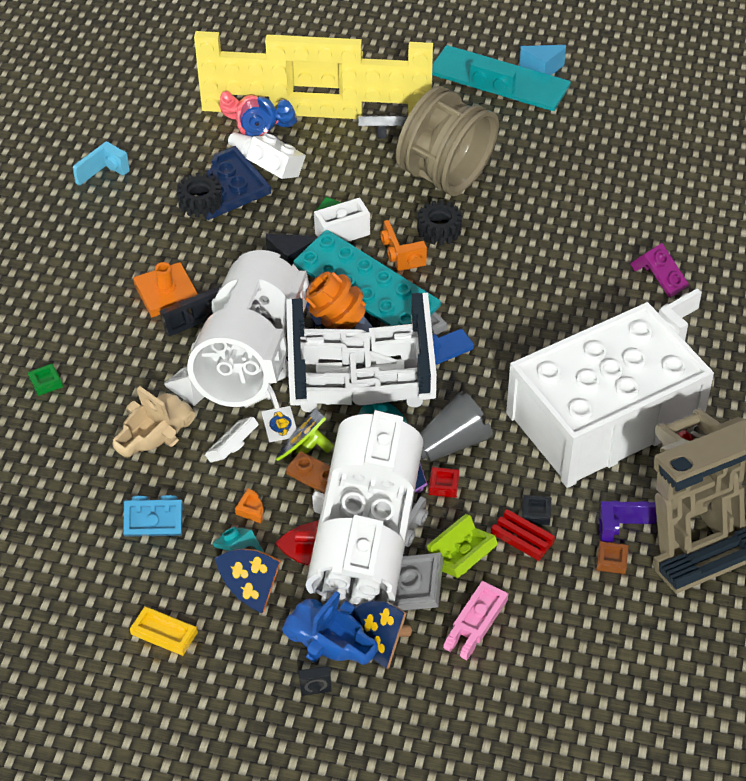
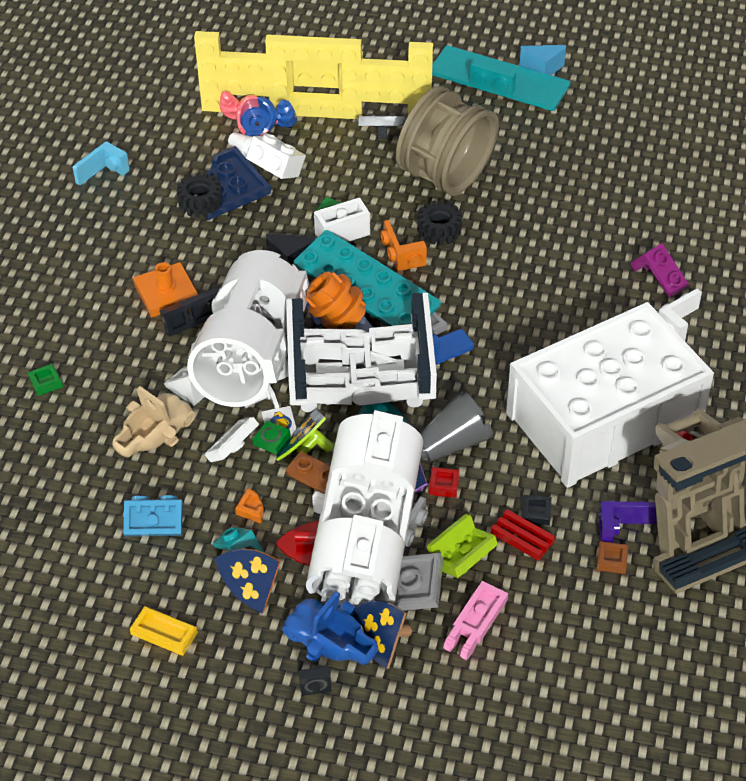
none -> green tile [252,421,291,455]

